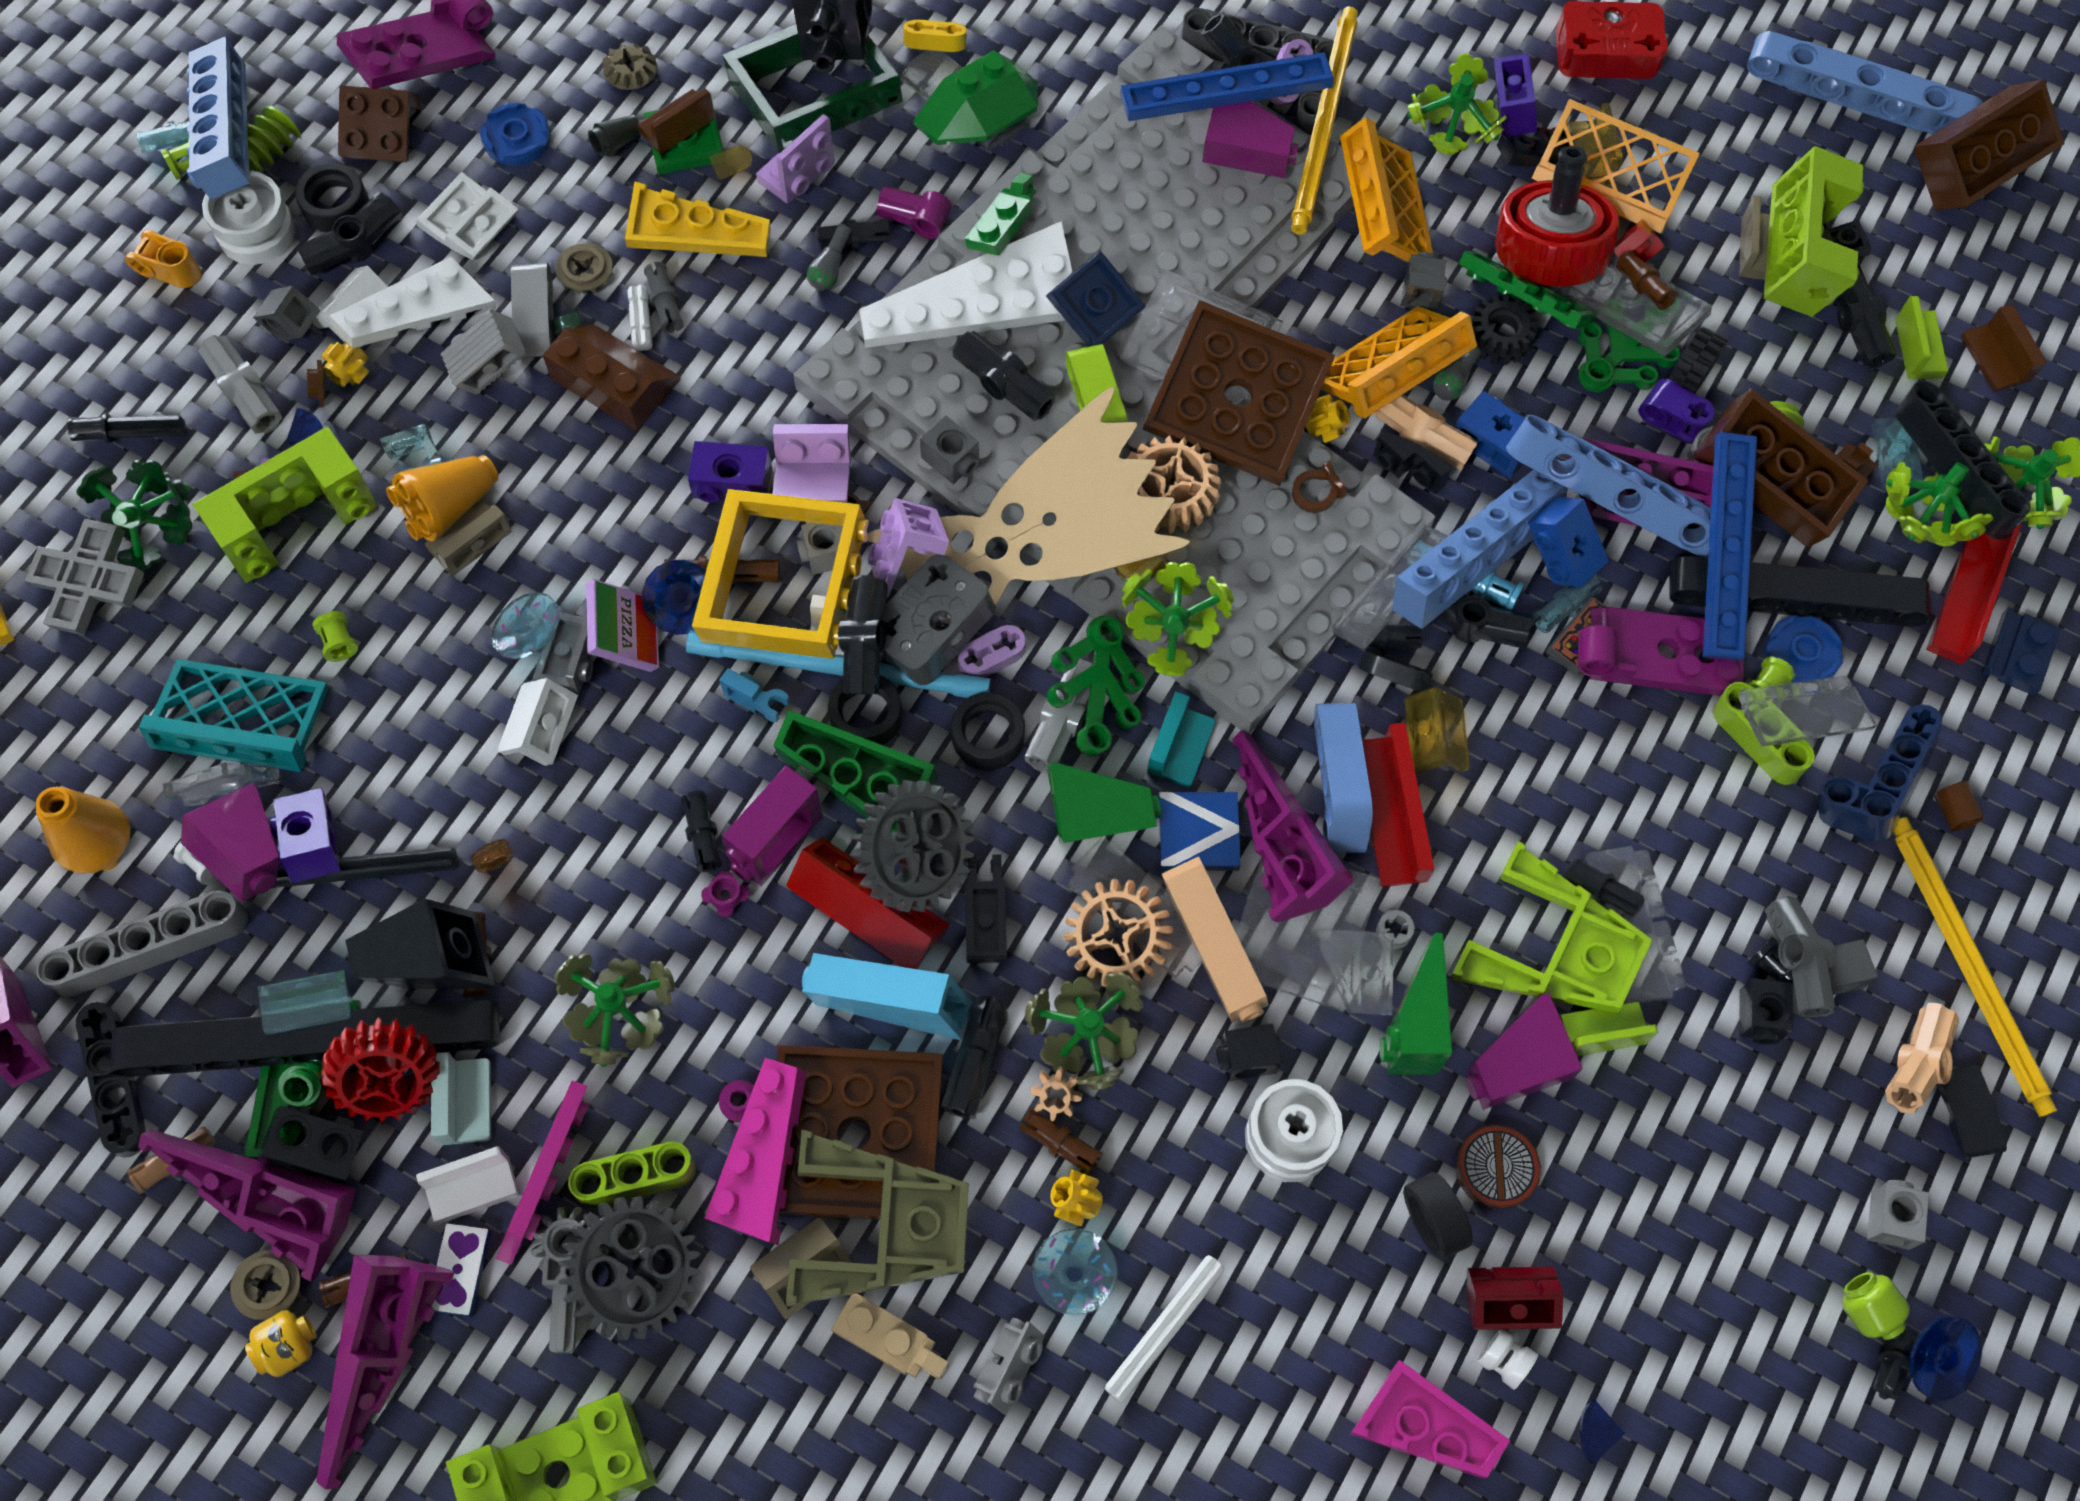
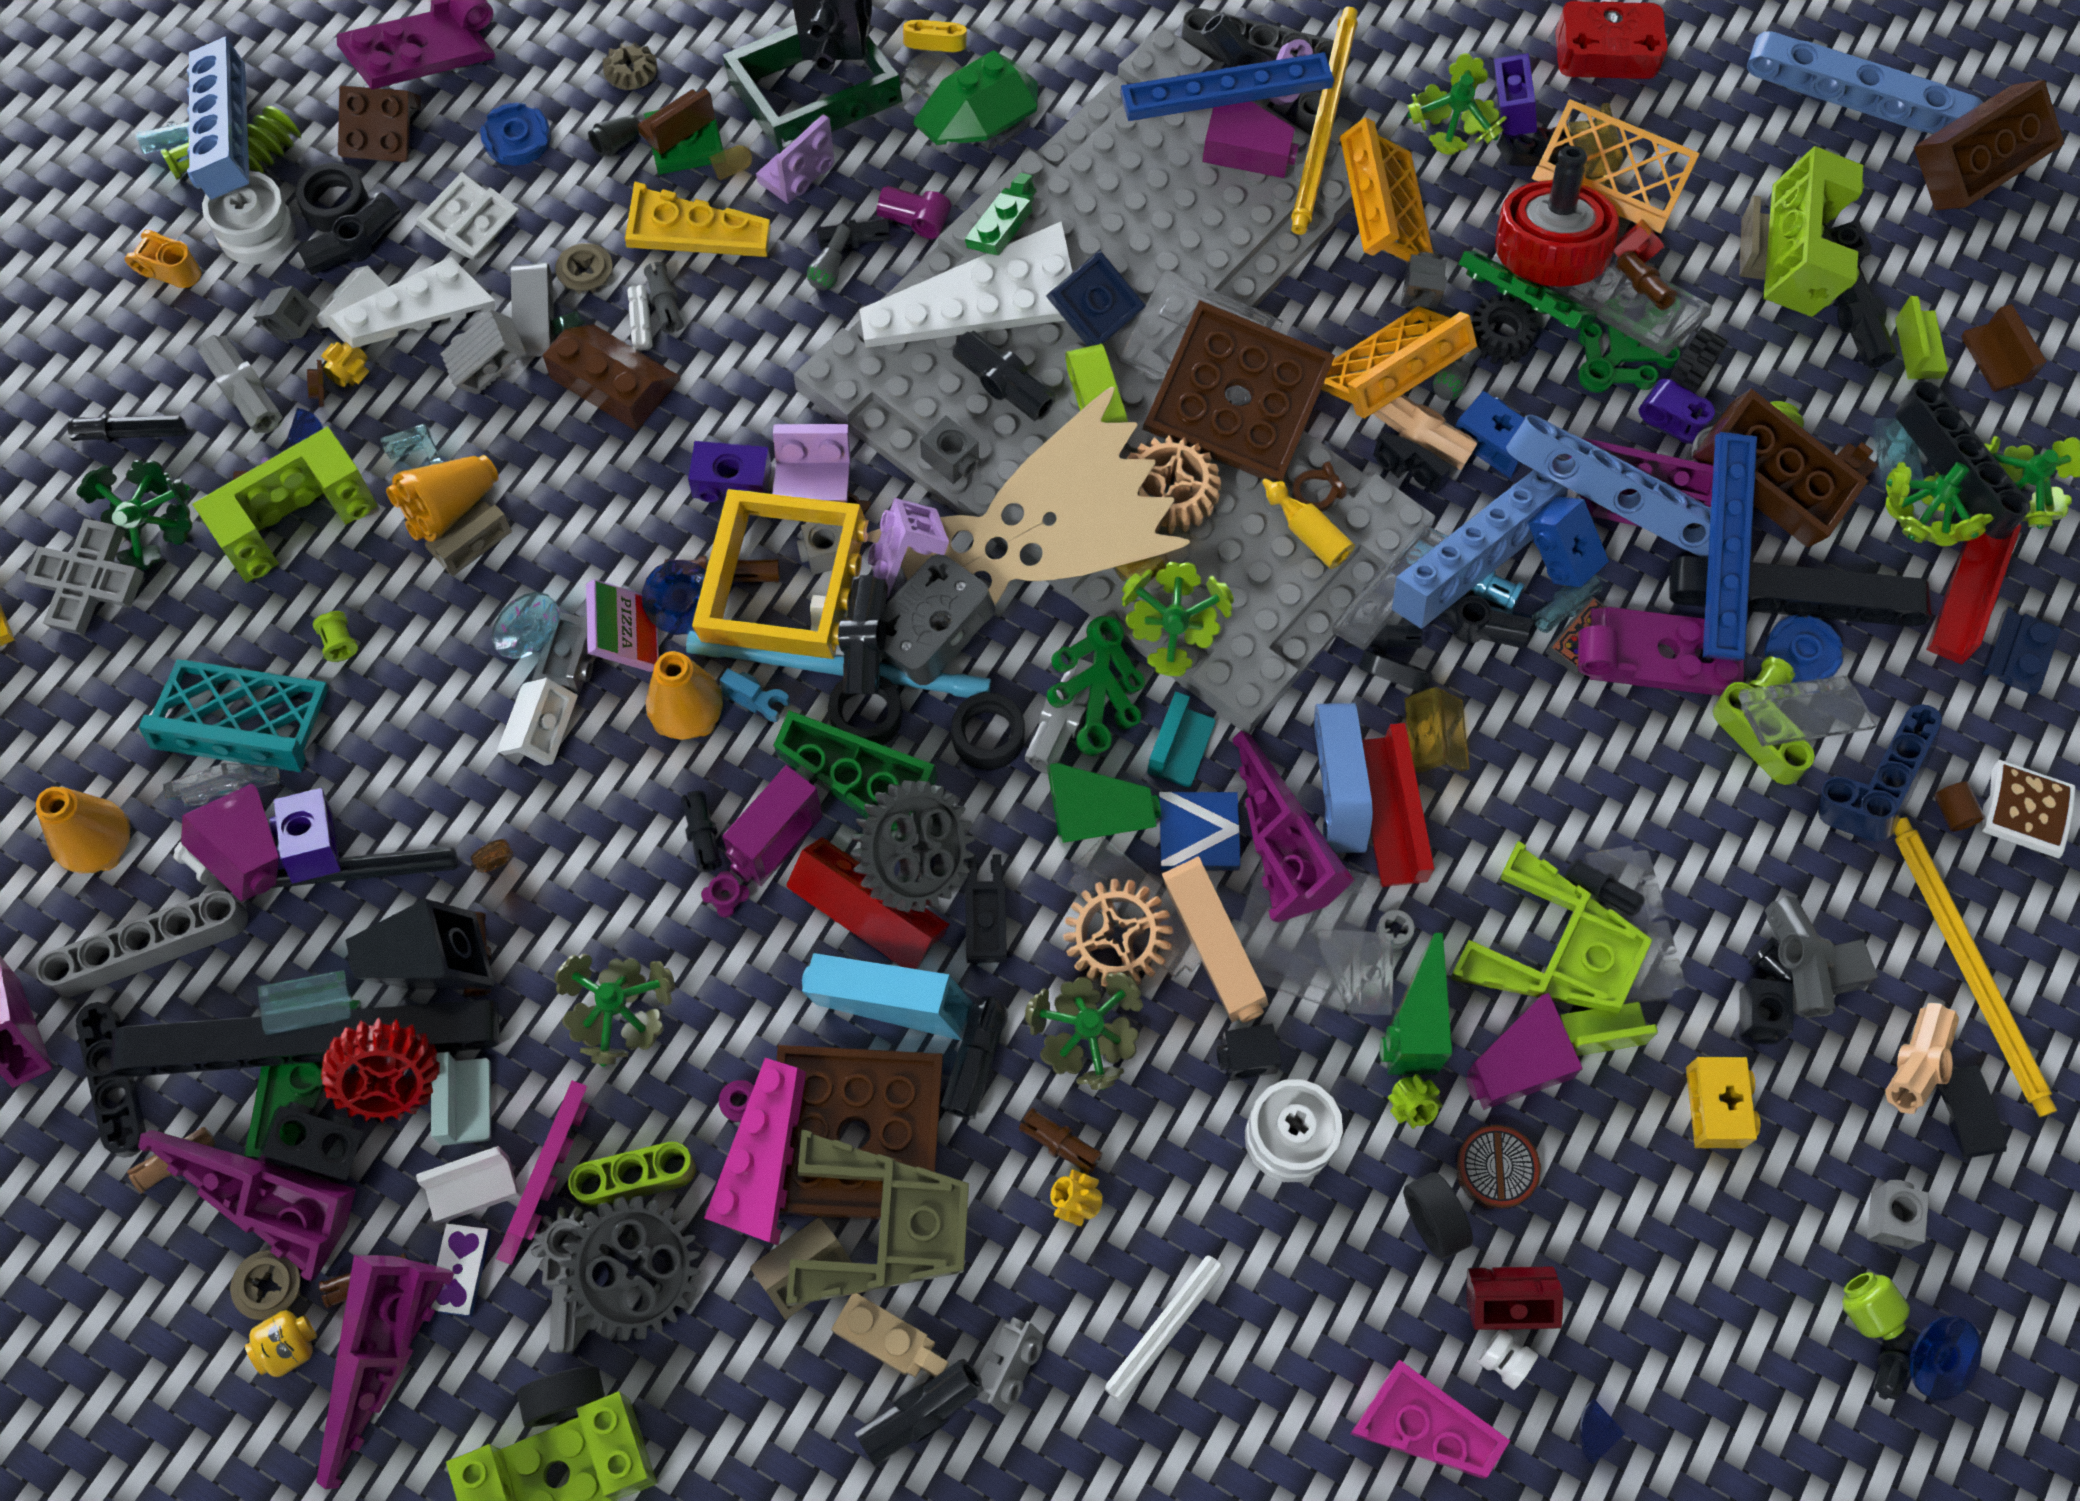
green cone [278,1060,323,1107] -> none
lavender beam [958,625,1026,678] -> none
light nougat gear [1030,1066,1083,1121] -> none
clear light blue dish [1032,1228,1118,1316] -> none
yellow gear [1306,394,1350,443] -> none
none -> black tyre [516,1366,605,1427]
none -> light orange cone [645,651,723,740]
none -> black piece [855,1359,984,1467]
none -> yellow wheel [1262,479,1355,569]
none -> lime gear [1388,1074,1442,1129]
none -> yellow brick [1686,1057,1761,1148]
none -> slope [1982,759,2075,858]

